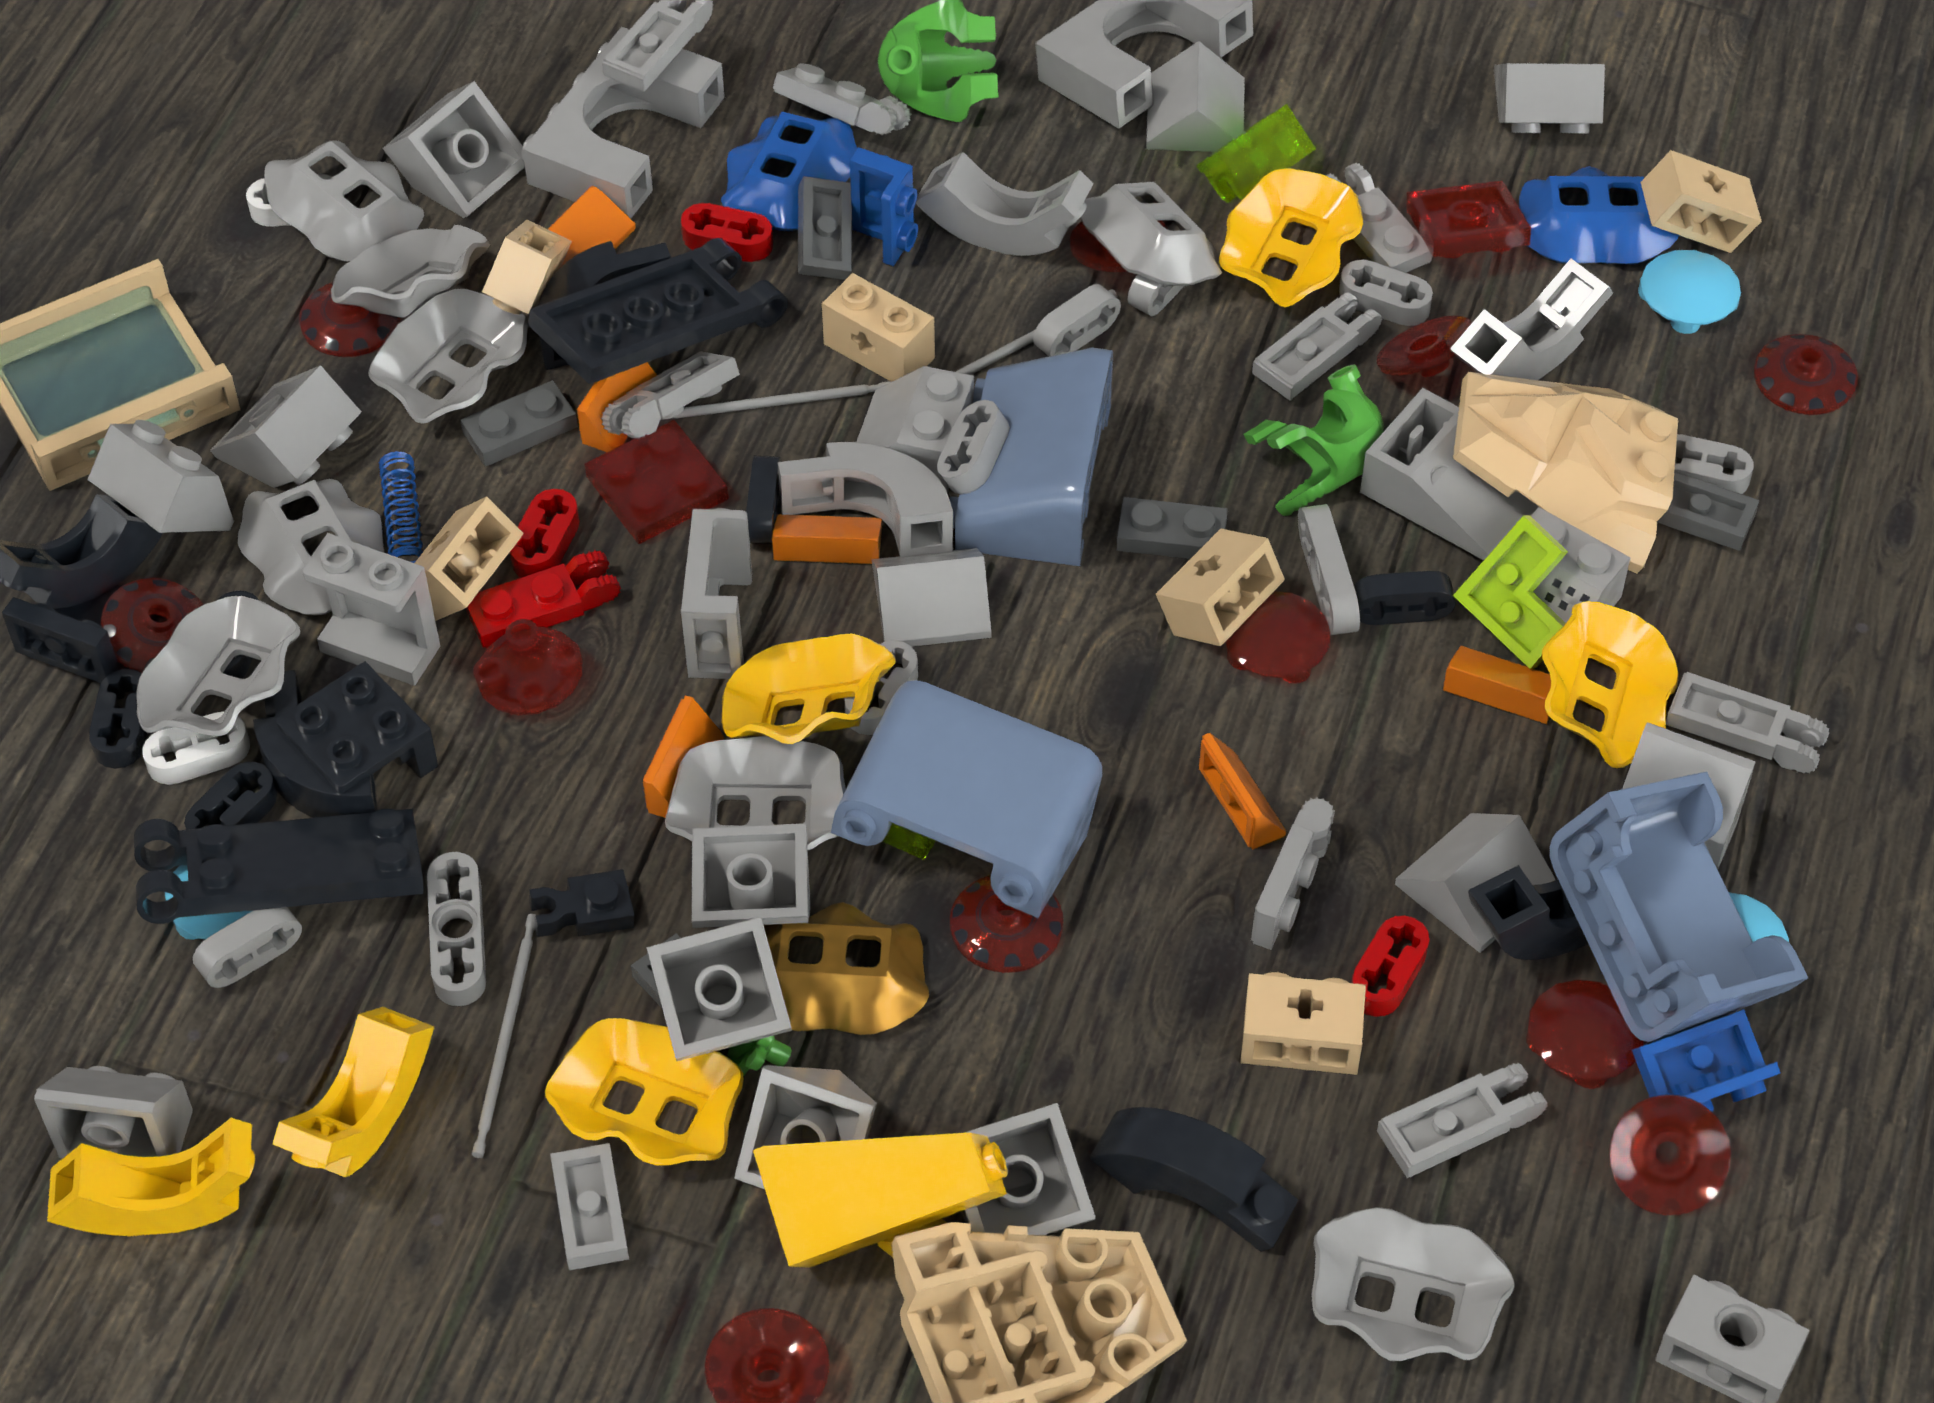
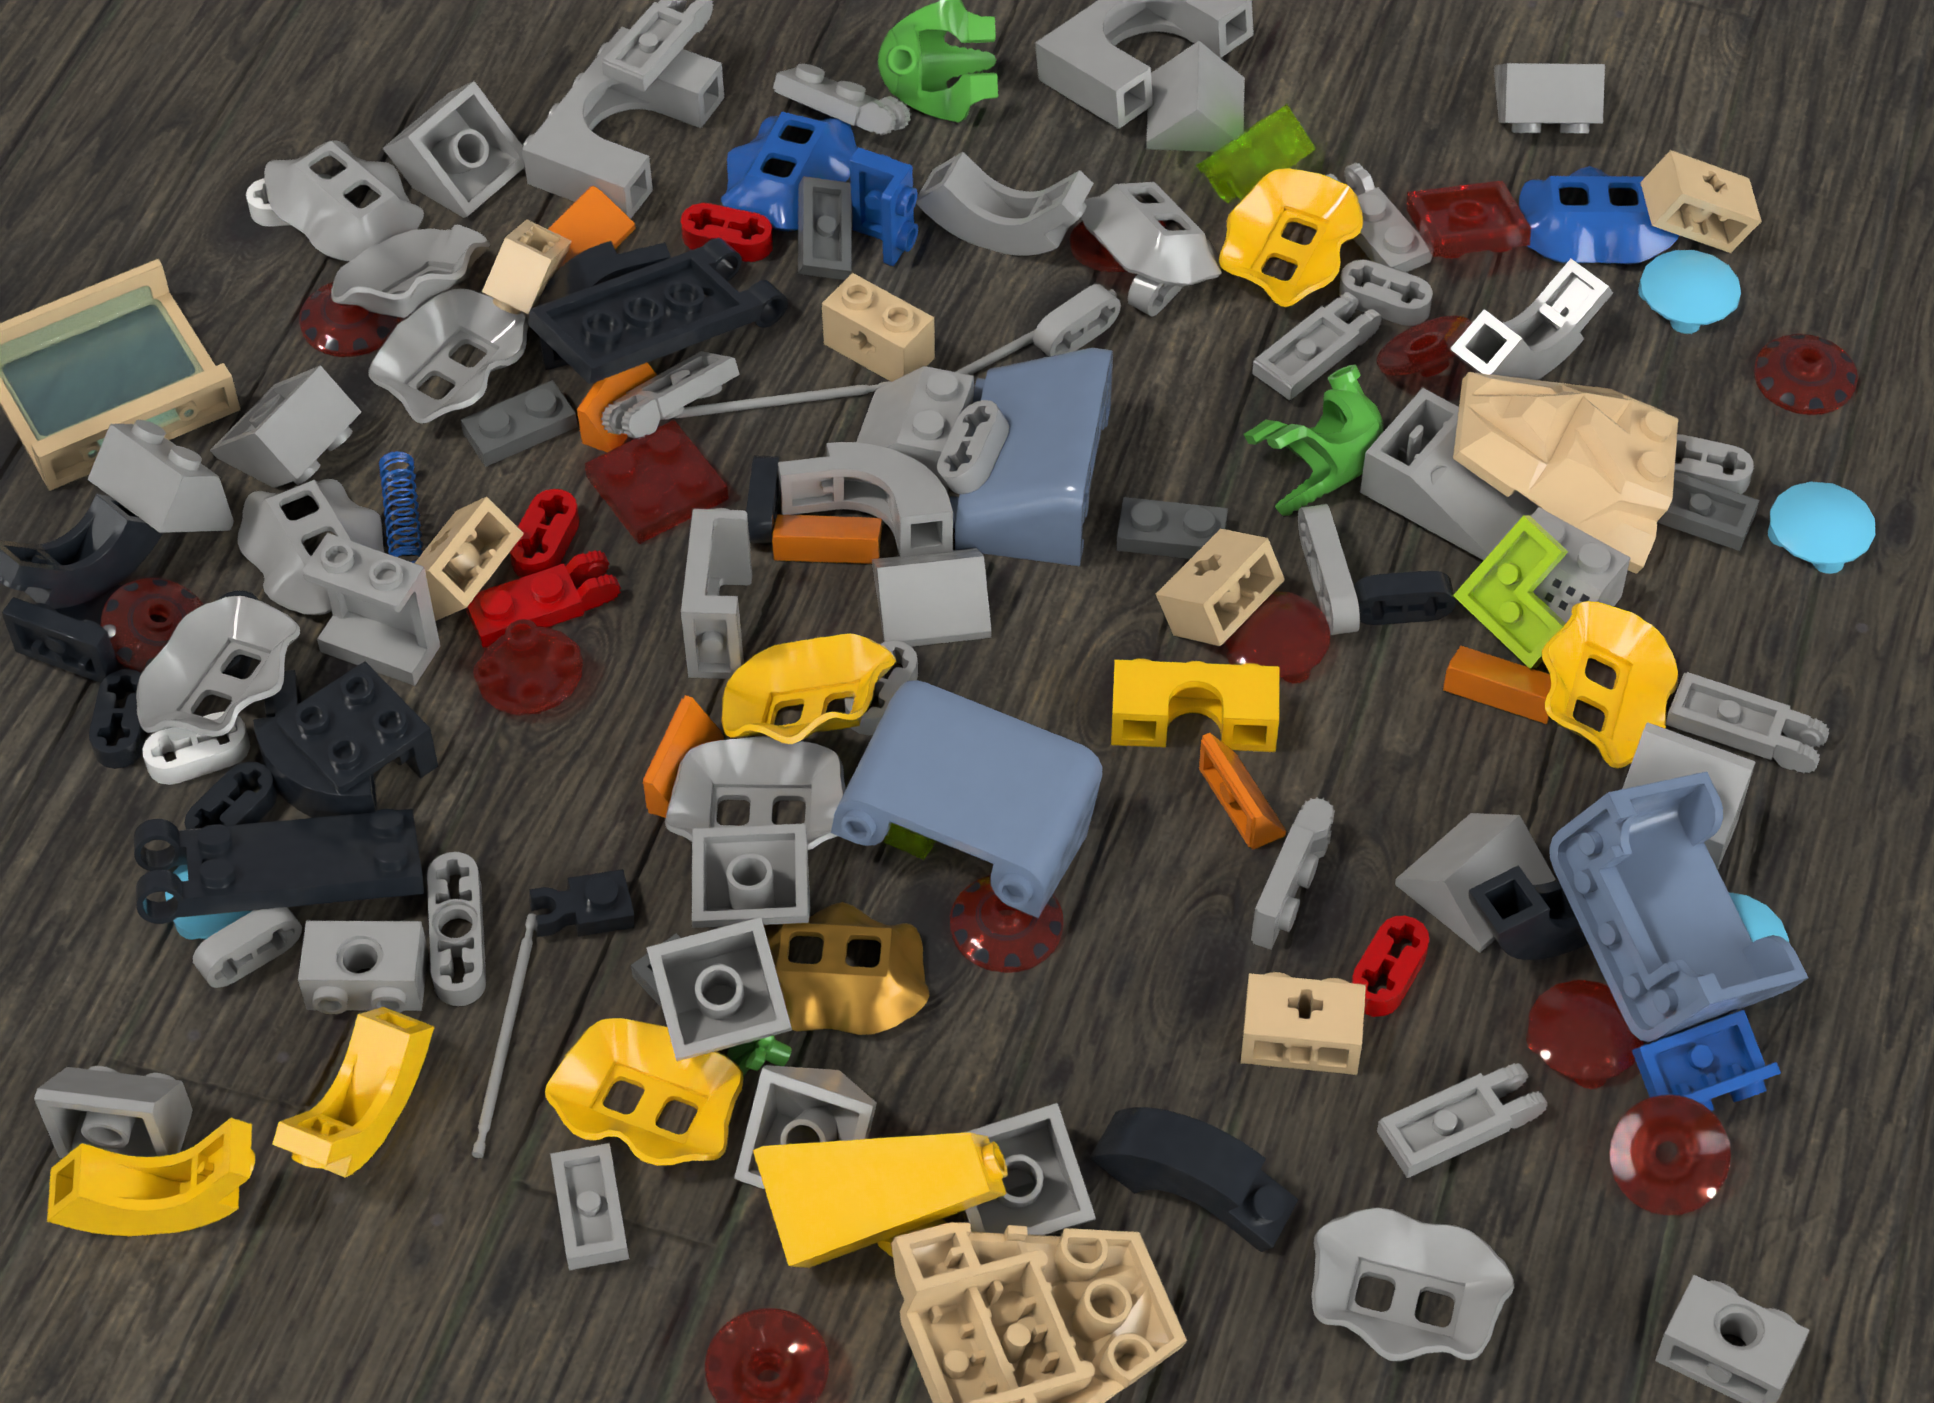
none -> light grey brick [298,921,429,1014]
none -> yellow arch [1111,659,1280,752]
none -> medium azure dish [1768,482,1875,574]

